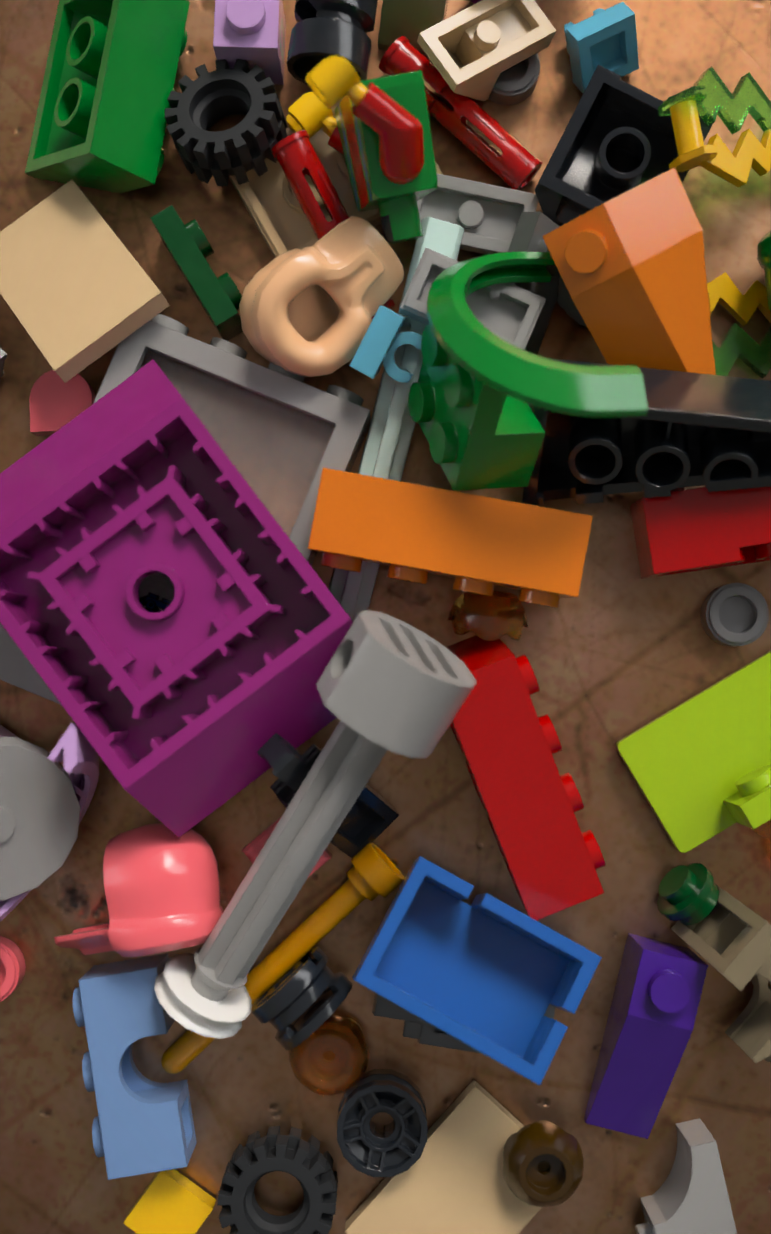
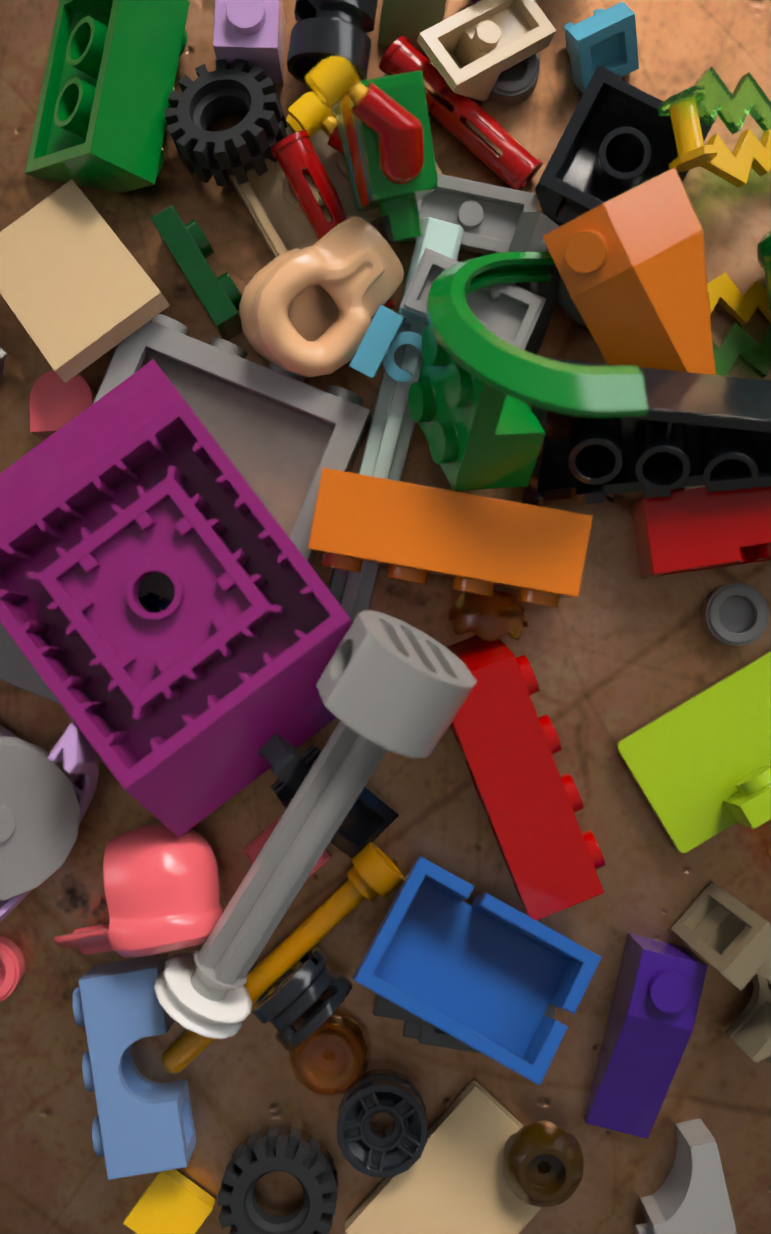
dark green plate [657,863,719,926] -> none

